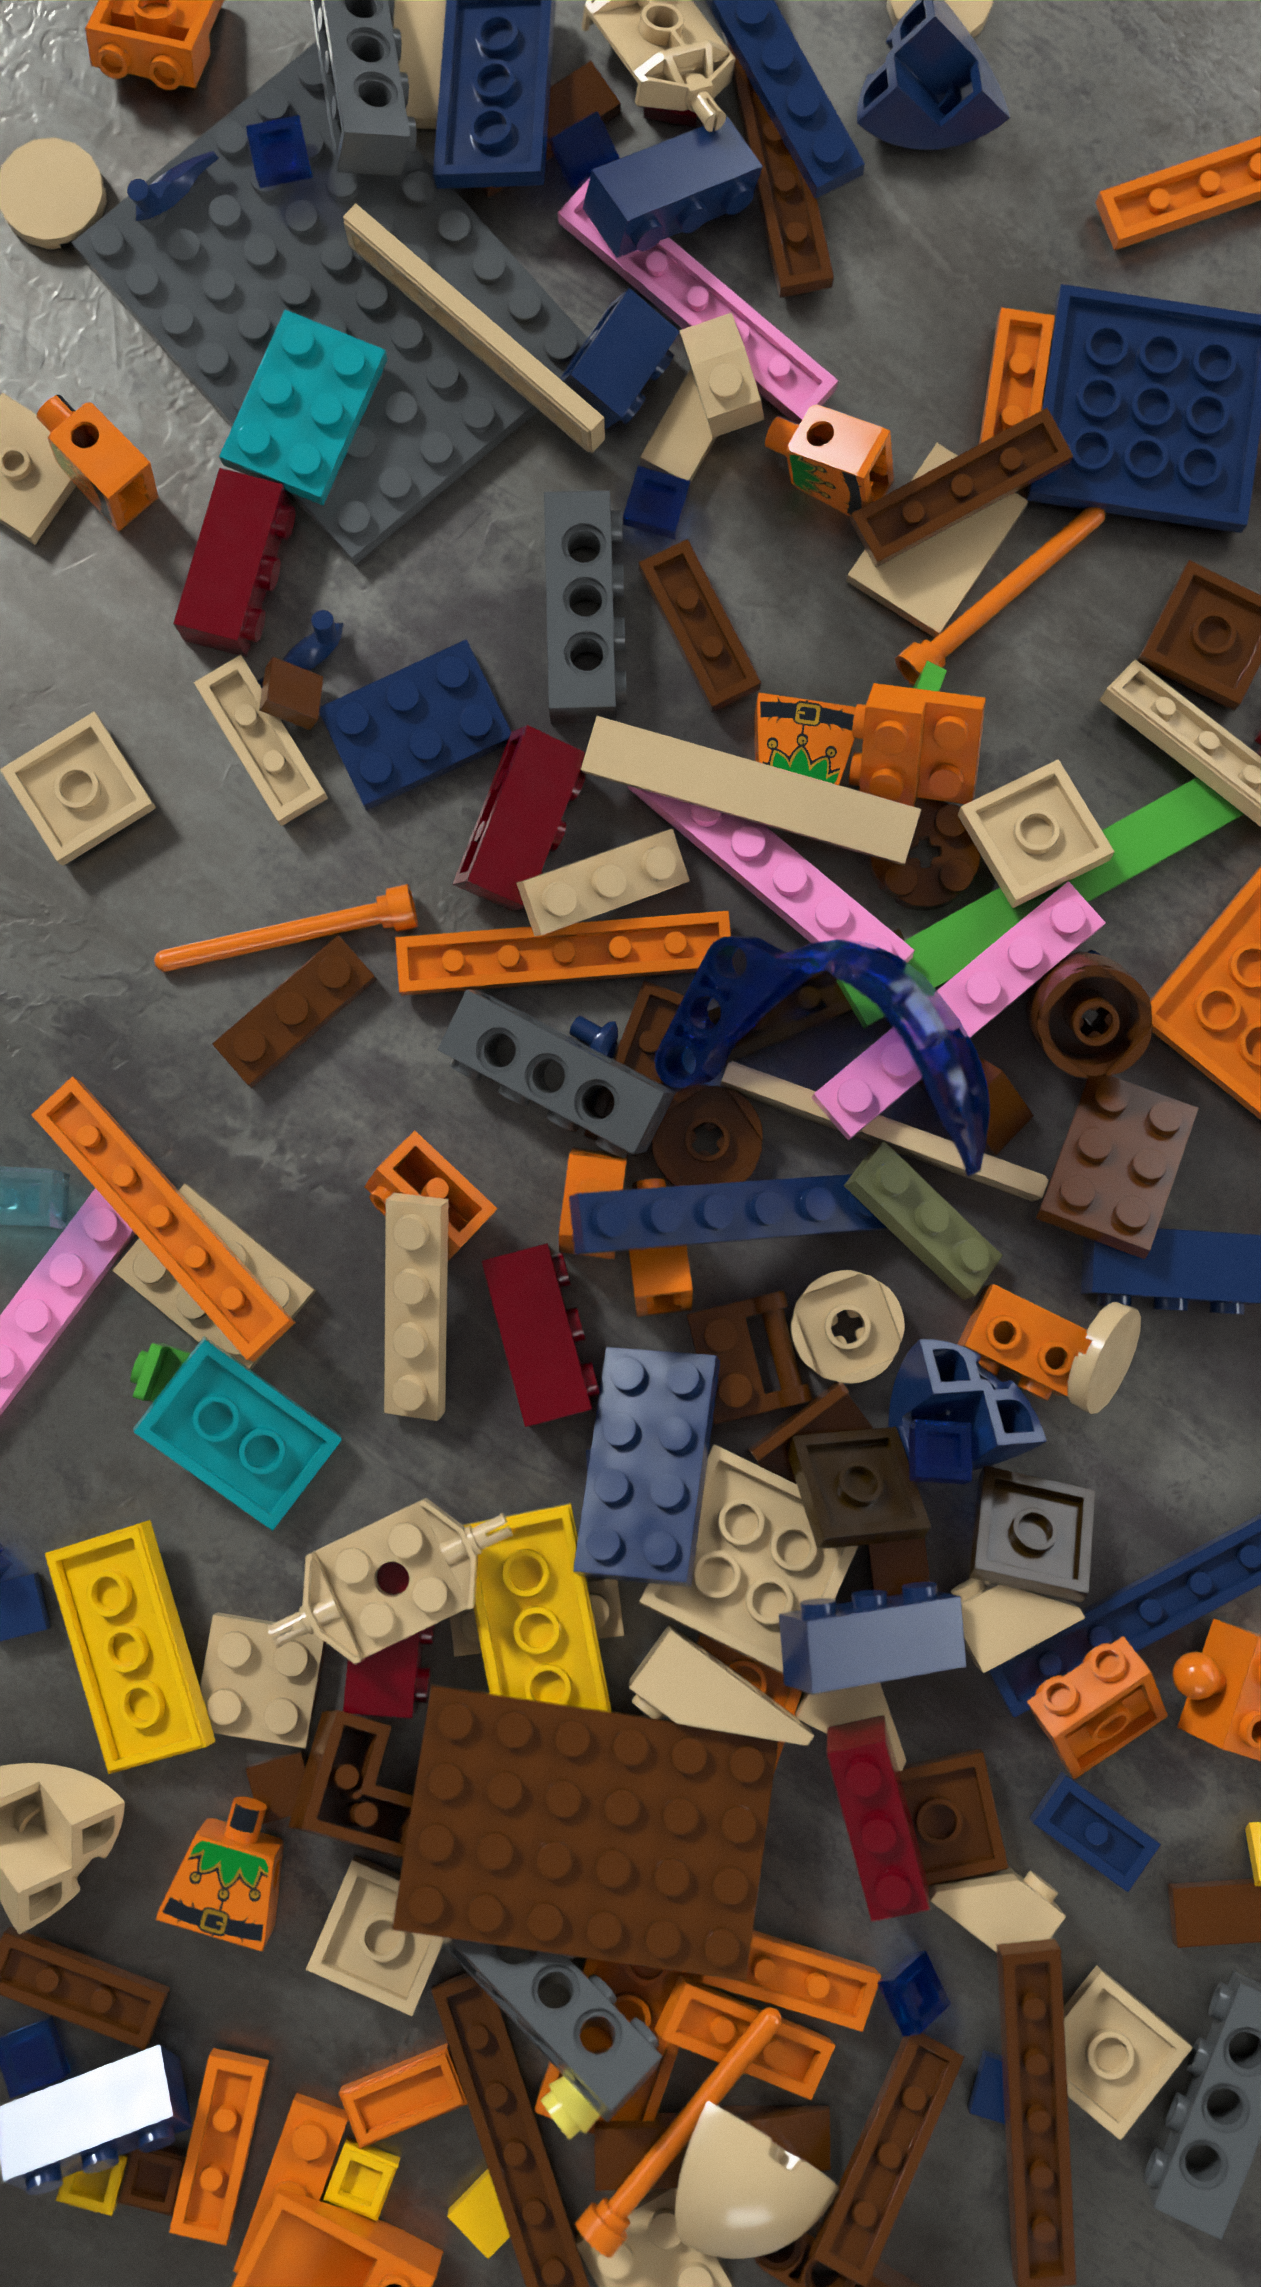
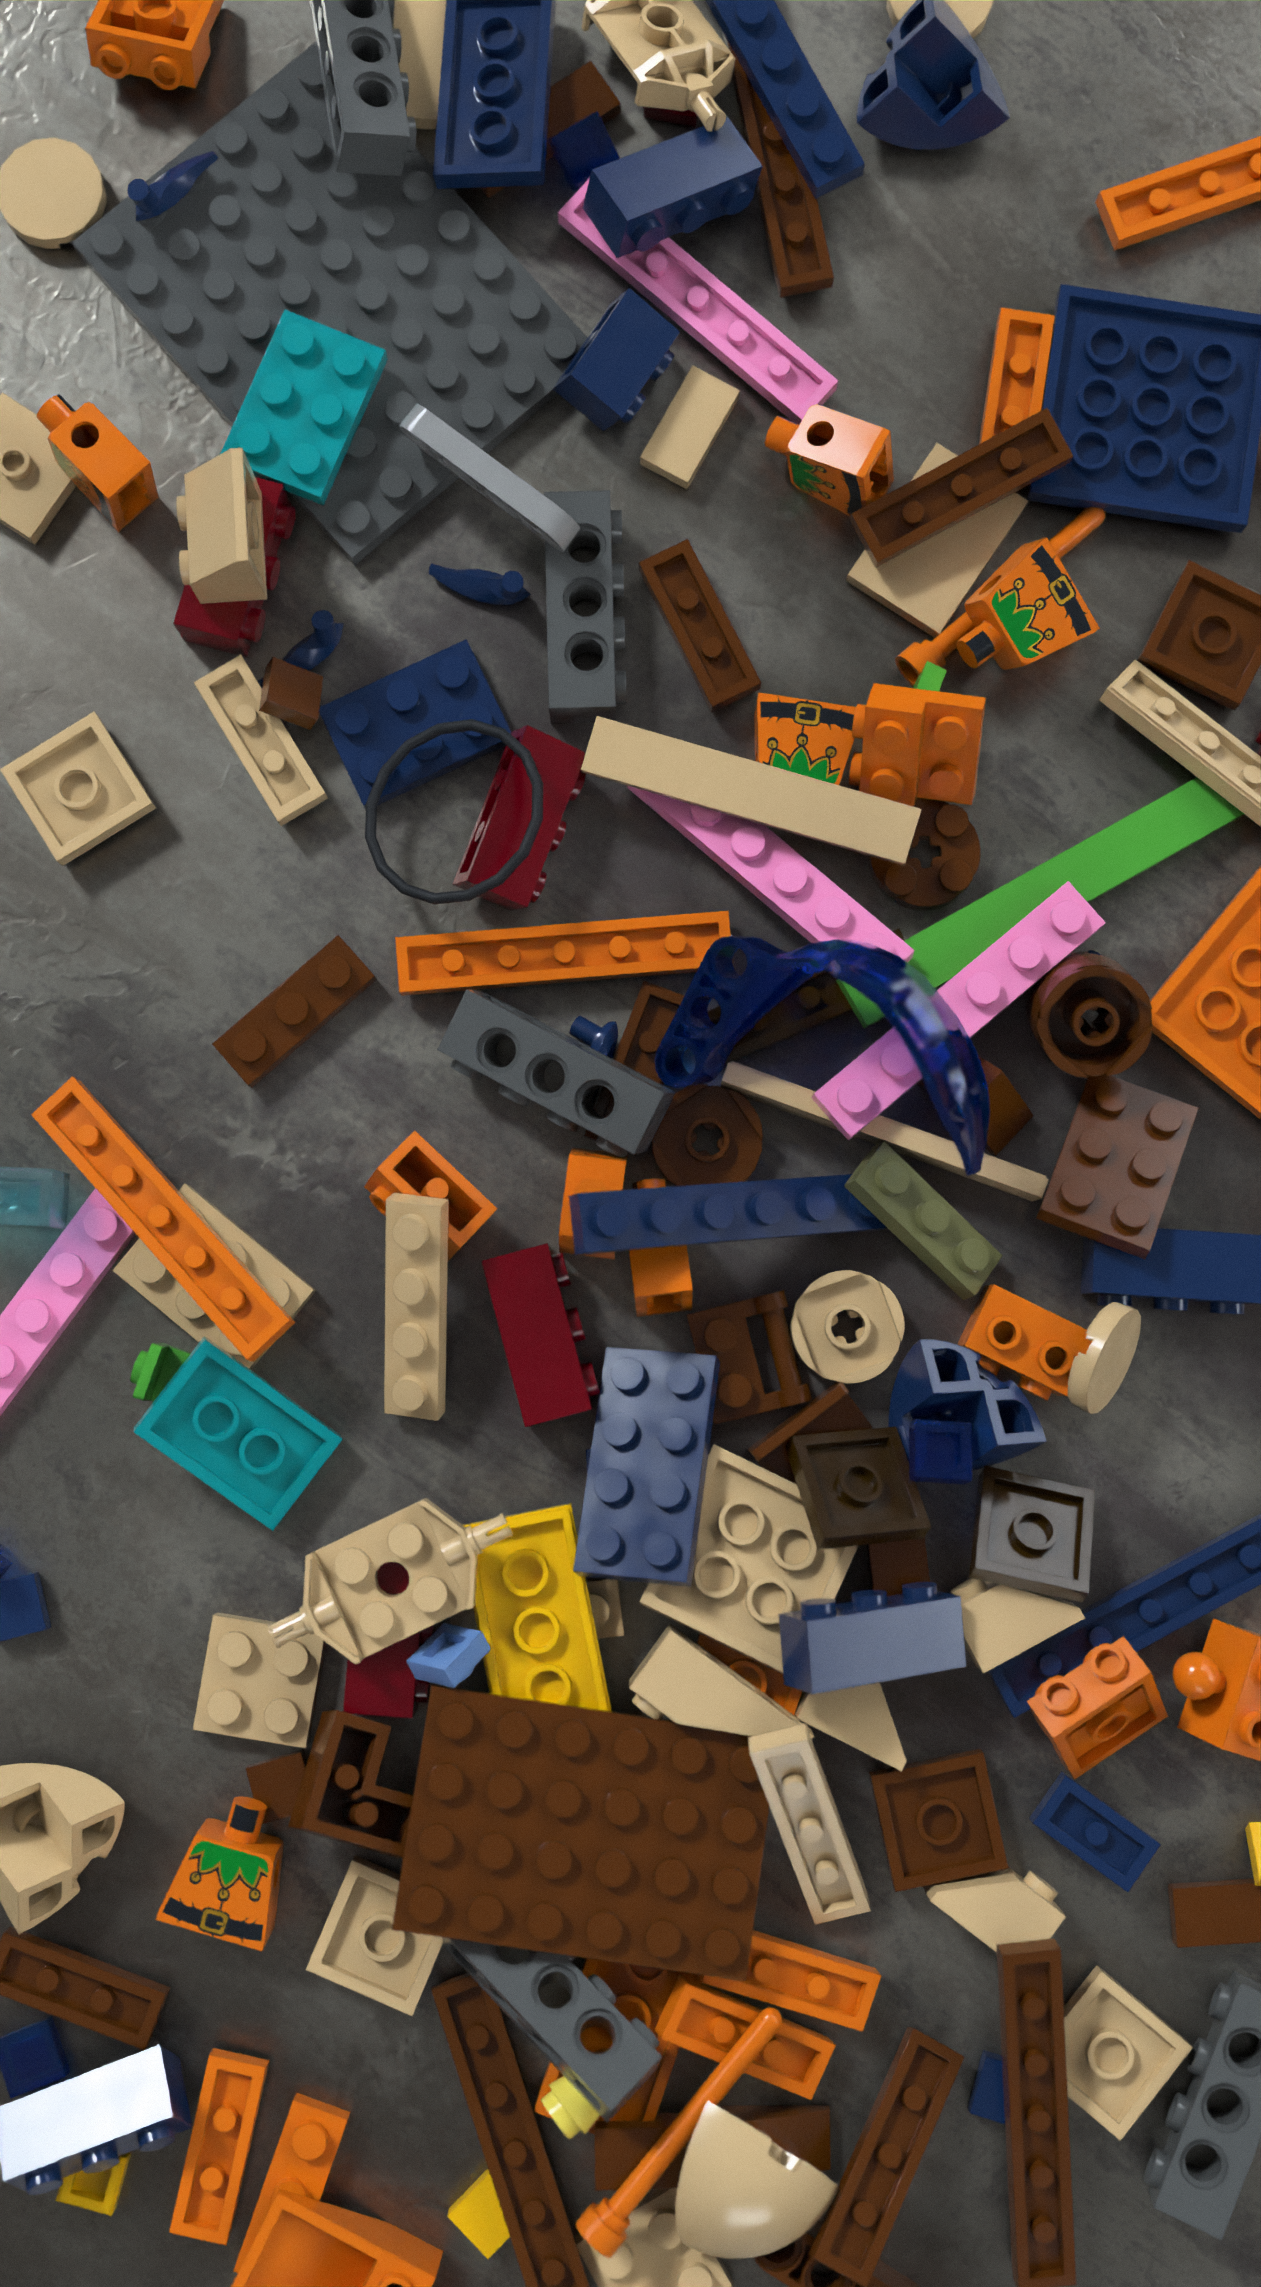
yellow tile [44,1520,216,1774] -> none
reddish brown tile [117,2145,188,2216] -> none
orange piece [154,884,418,972] -> none
clear blue plate [246,115,313,188] -> none
yellow tile [323,2136,401,2221] -> none
orange tile [339,2043,467,2149] -> none
tan tile [343,203,605,453] -> none
tan plate [516,829,690,936] -> none
clear blue plate [623,466,690,540] -> none
tan slope [680,312,764,438] -> none
dark red brick [827,1715,930,1922] -> none
clear blue plate [877,1950,951,2037] -> none
tan plate [958,759,1115,908] -> none
none -> tan slope [176,448,267,604]
none -> black piece [365,719,543,905]
none -> light grey beam [399,404,581,552]
none -> medium blue plate [406,1623,491,1688]
none -> dark blue bar [428,563,531,605]
none -> tan plate [748,1723,871,1925]
none -> orange torso [956,537,1100,670]

